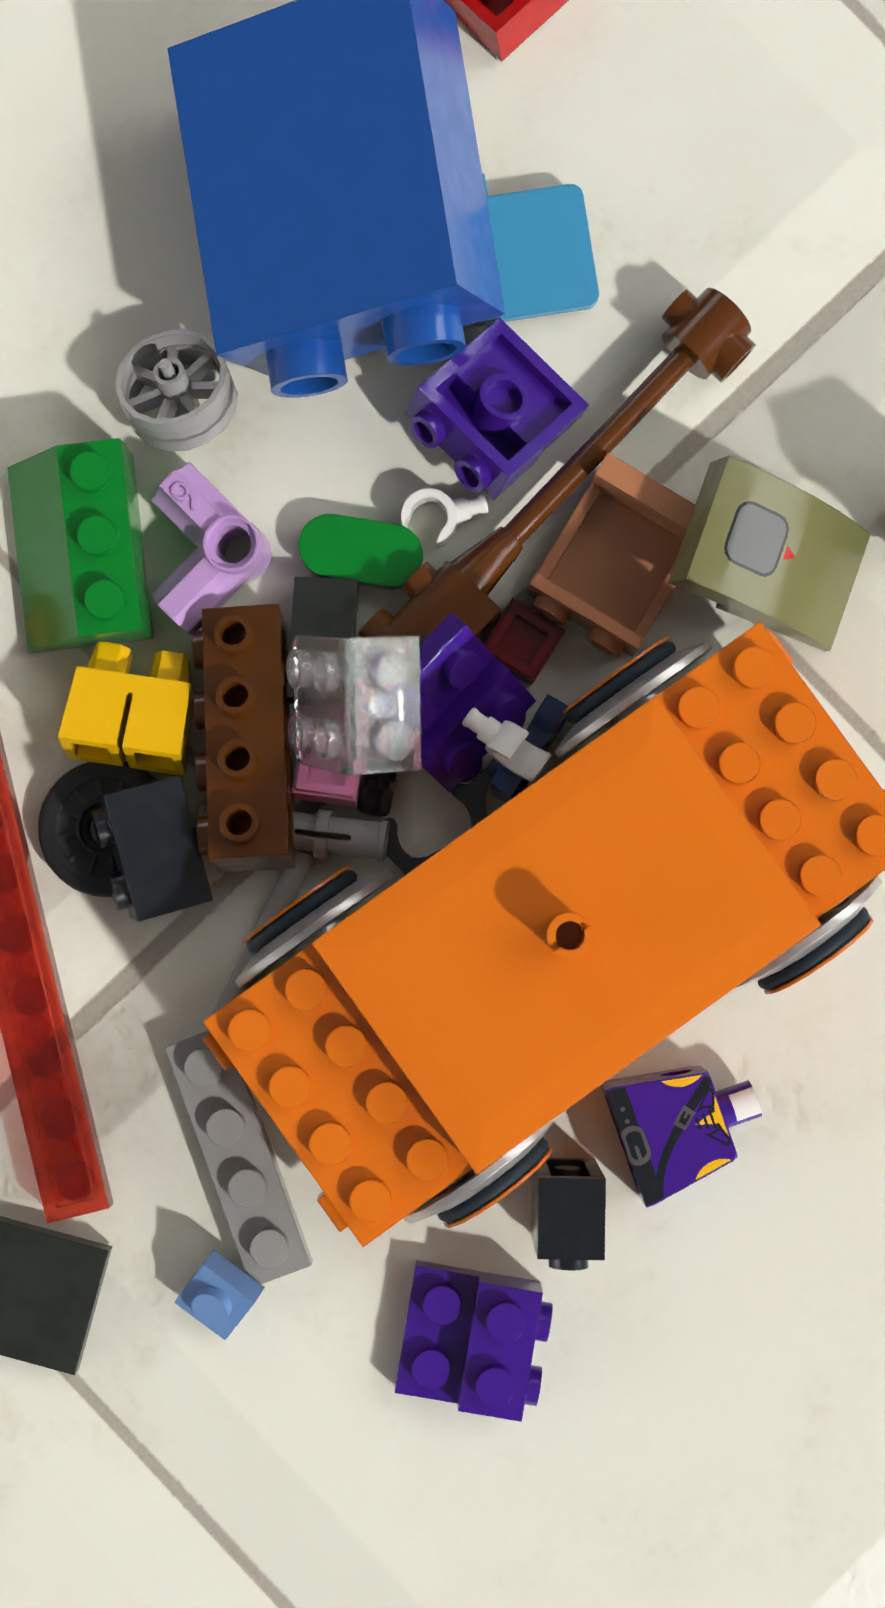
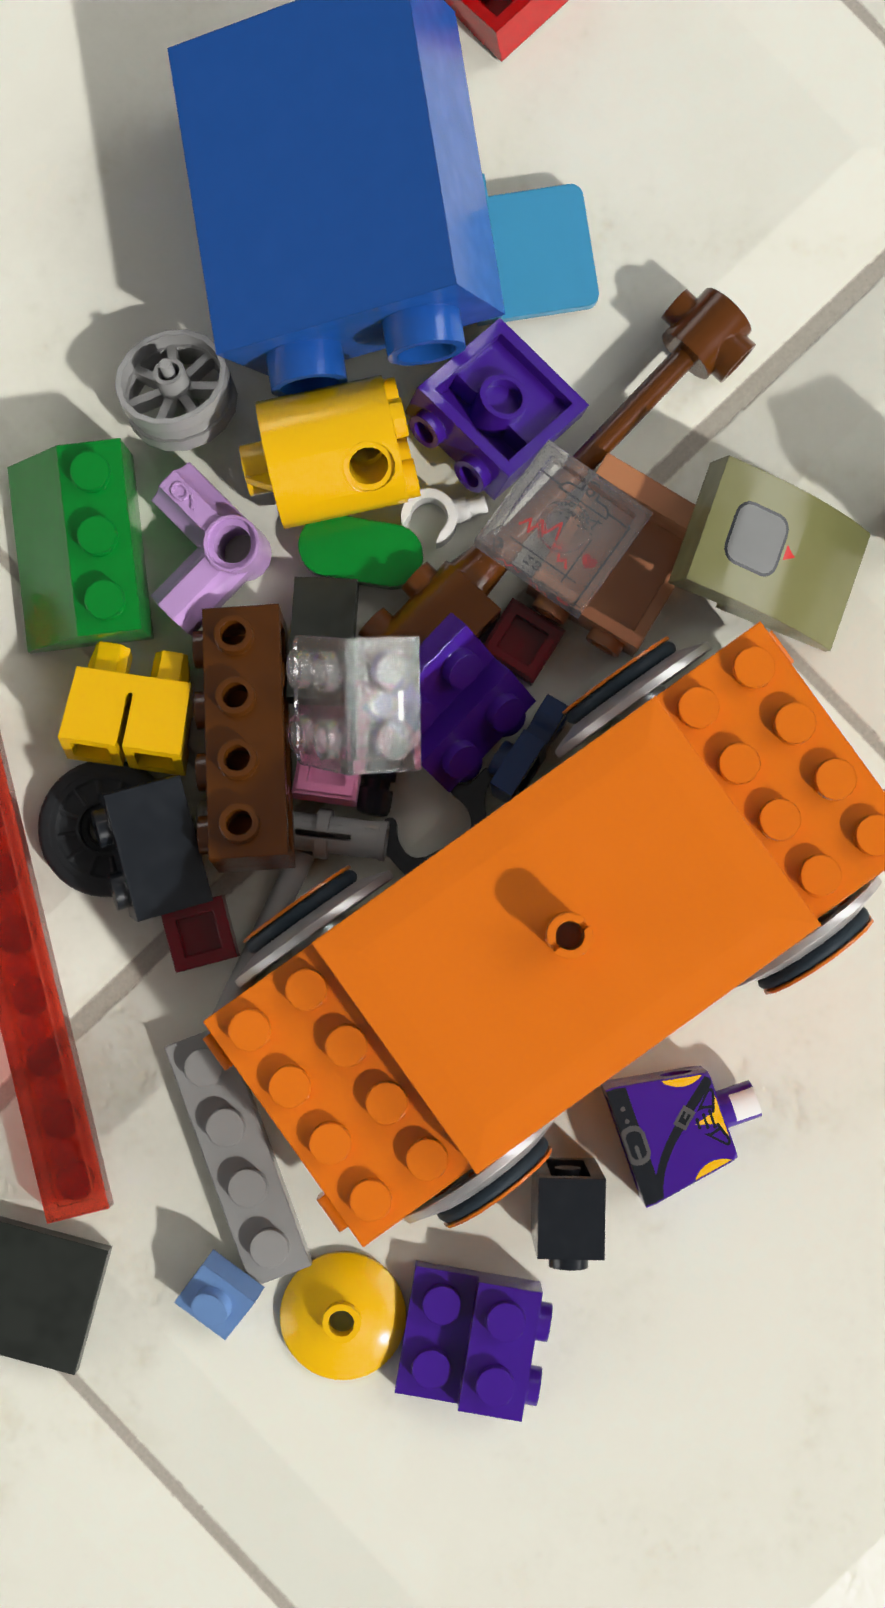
white piece [462,708,552,782] -> none
none -> dark red plate [161,895,240,973]
none -> yellow cylinder [239,375,421,529]
none -> yellow dish [280,1251,406,1380]
none -> clear tile [473,439,653,619]

